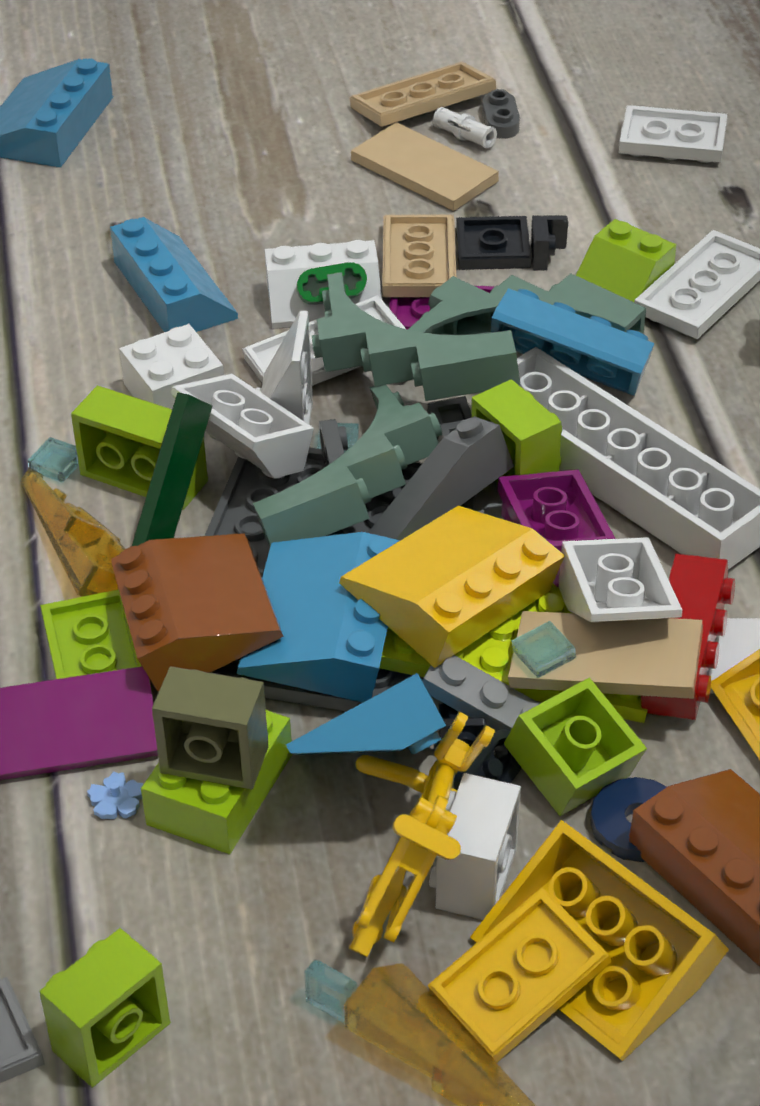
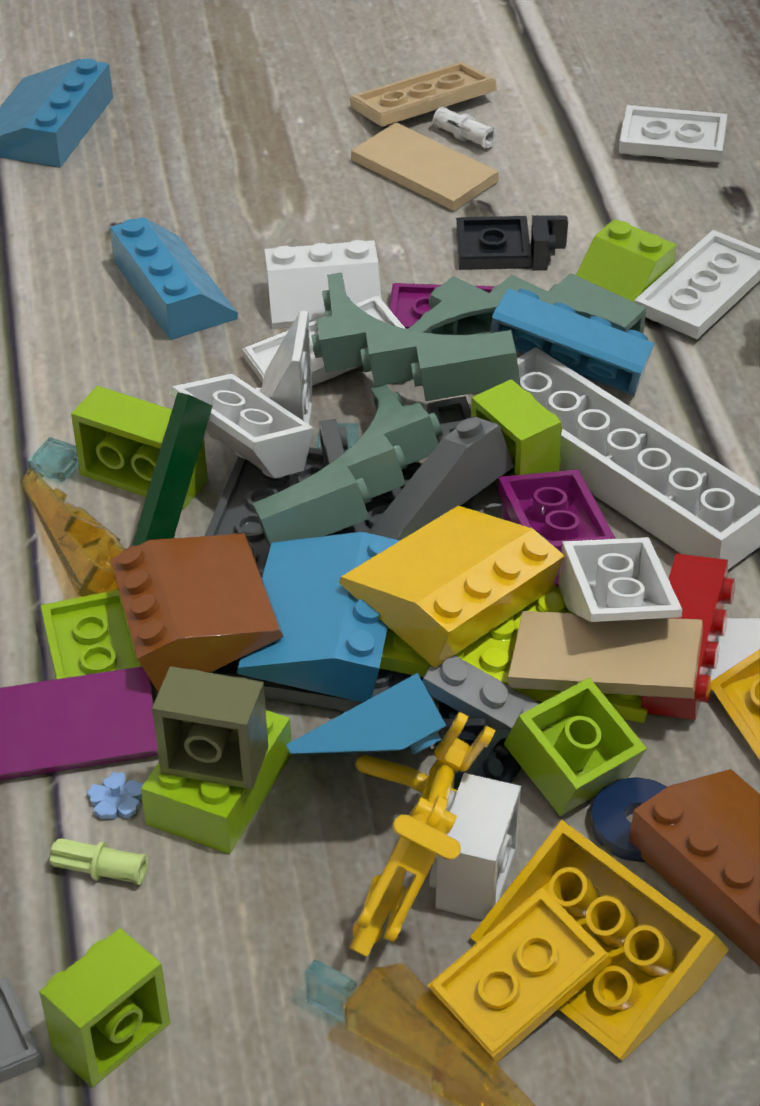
white brick [119,324,224,409] -> none
green beam [297,262,367,305] -> none
tan tile [382,214,457,297] -> none
dark grey plate [482,89,520,139] -> none
clear light blue tile [512,621,576,678] -> none
none -> yellowish green axle [50,838,148,885]

